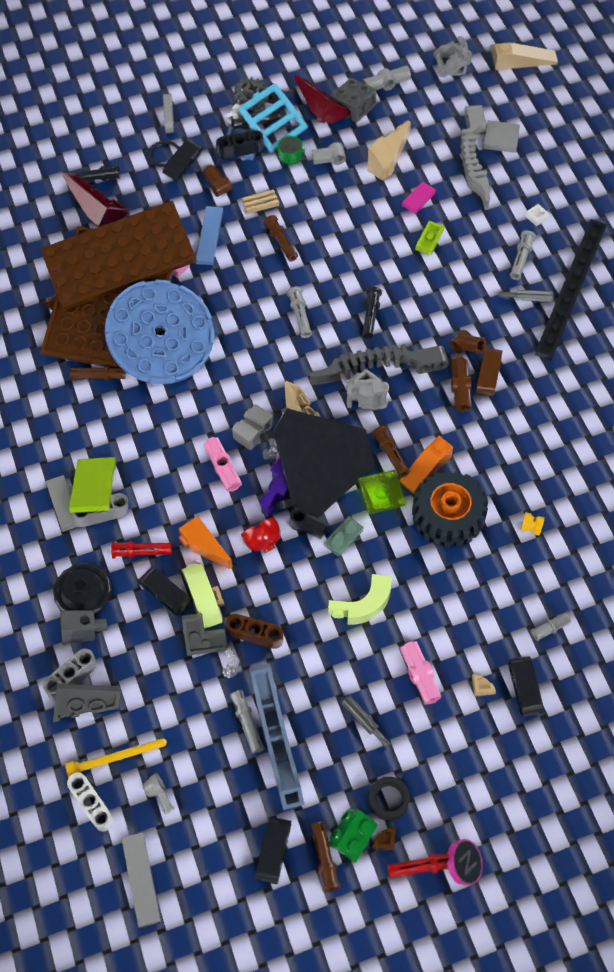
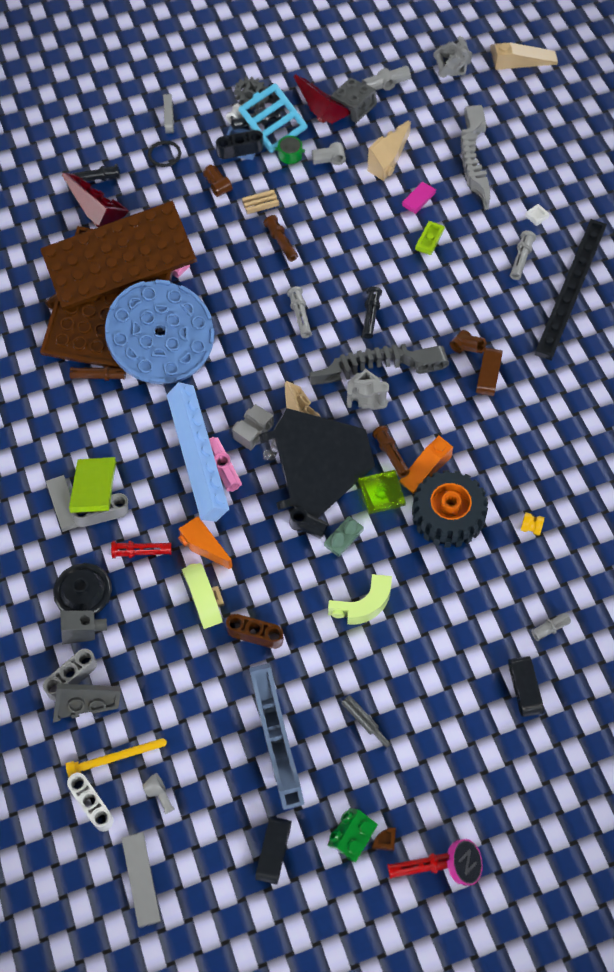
black beam [138,566,193,617] -> none
black beam [162,138,203,182] -> none
dark grey plate [182,613,228,656] -> none
medium blue tile [196,206,223,265] -> none
clear arm [223,648,241,678] -> none
light grey pin [230,690,265,754] -> none
red cylinder [241,517,281,553] -> none
dark purple slope [260,457,289,516] -> none
reddish brown pin [311,821,342,892] -> none
black tyre [368,776,410,821] -> none
bright pink piece [400,641,442,705] -> none
reddish brown piece [451,357,471,412] -> none
tan tile [472,674,496,696] -> none
light grey tile [483,120,520,153] -> none
axle [499,290,554,302] -> none
none -> light blue brick [167,382,229,522]

